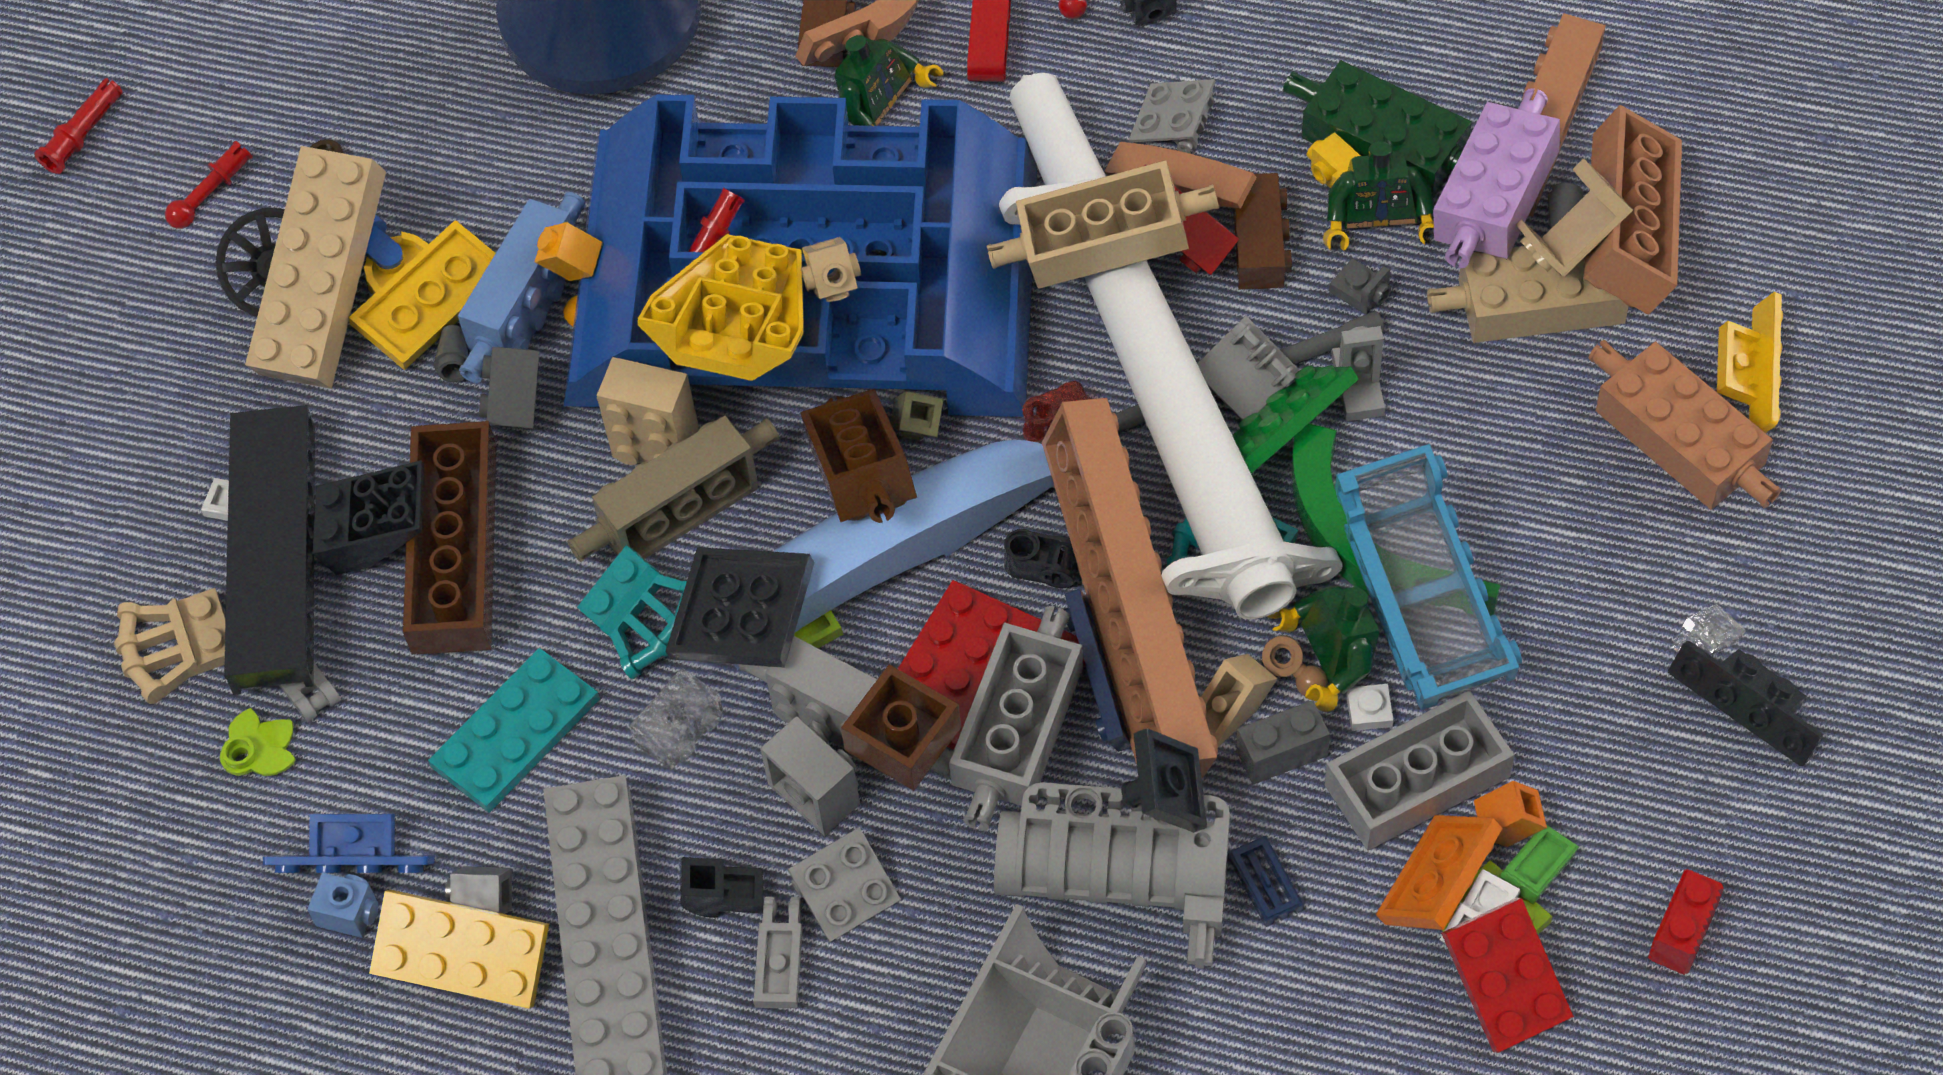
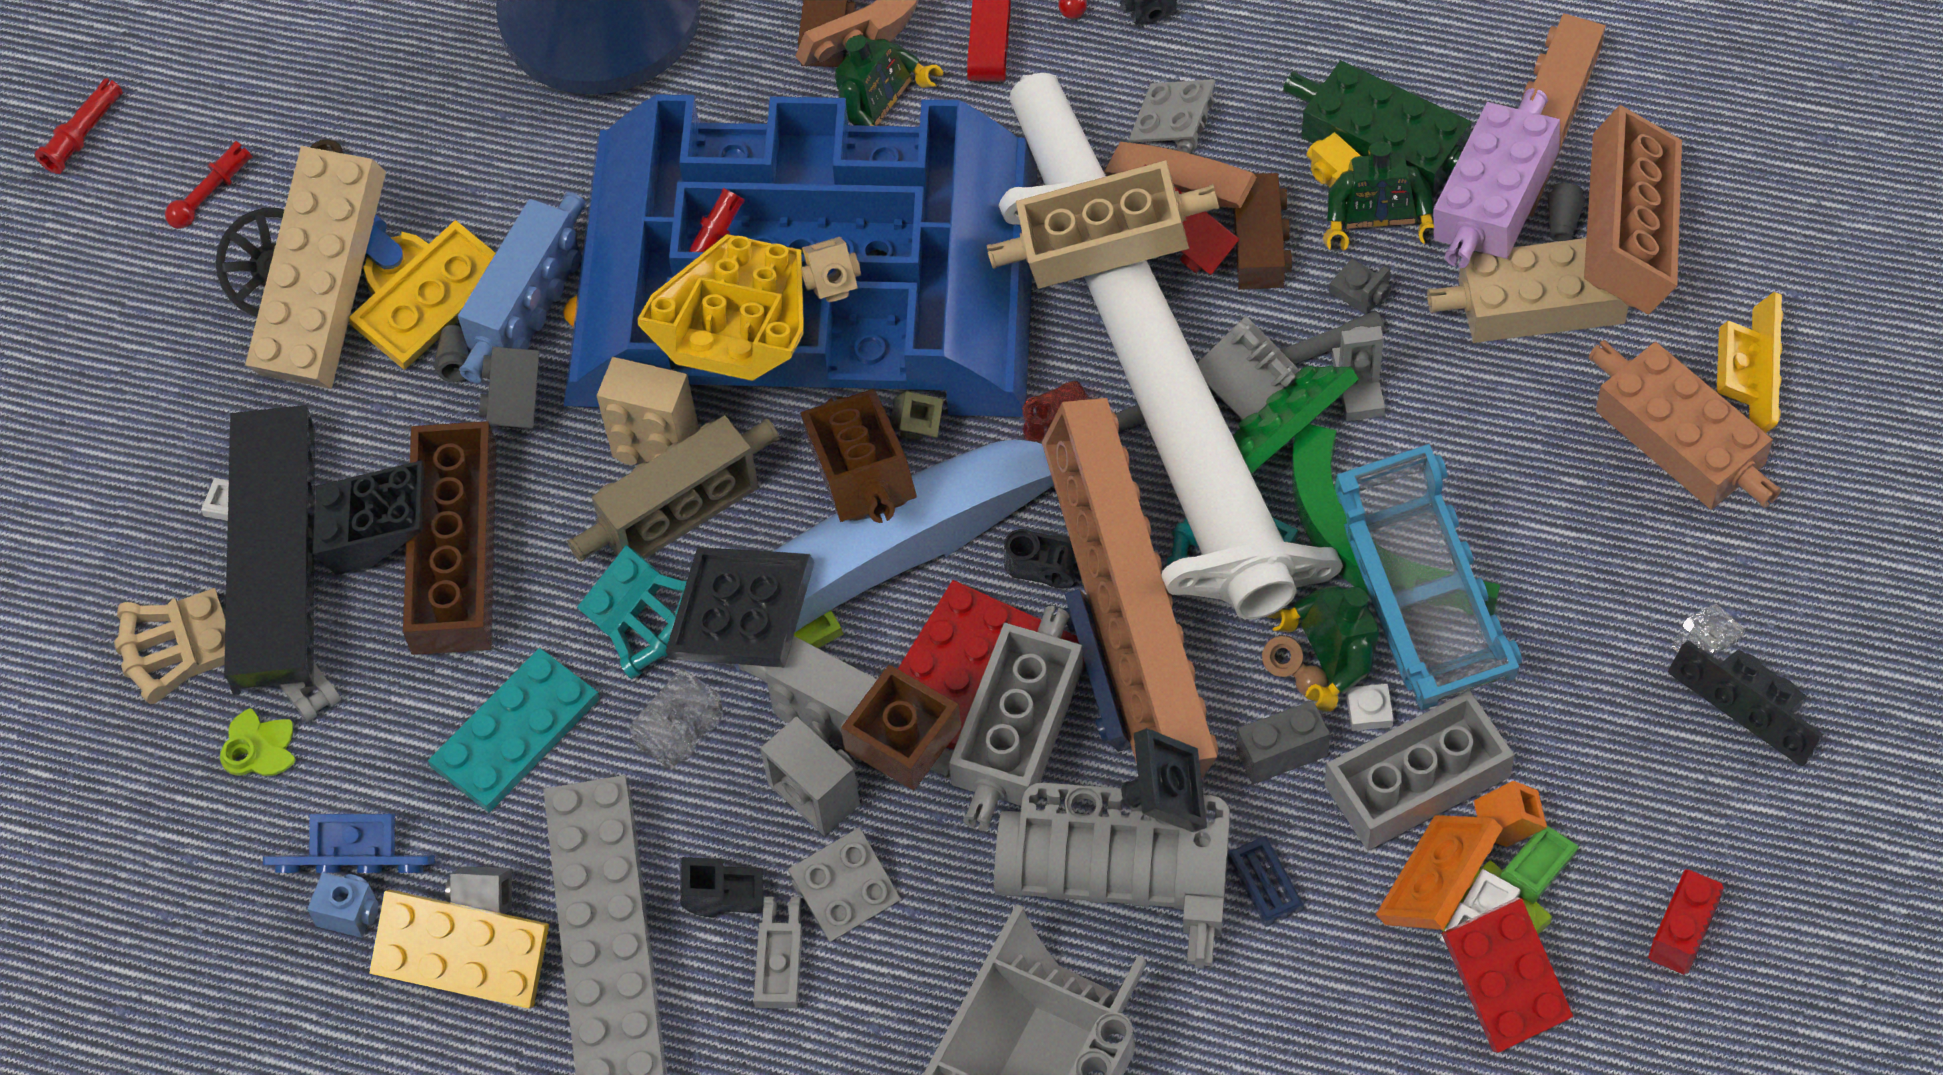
light orange brick [534,222,602,281] -> none
tan slope [1201,654,1278,747] -> none
tan panel [1516,159,1633,277] -> none

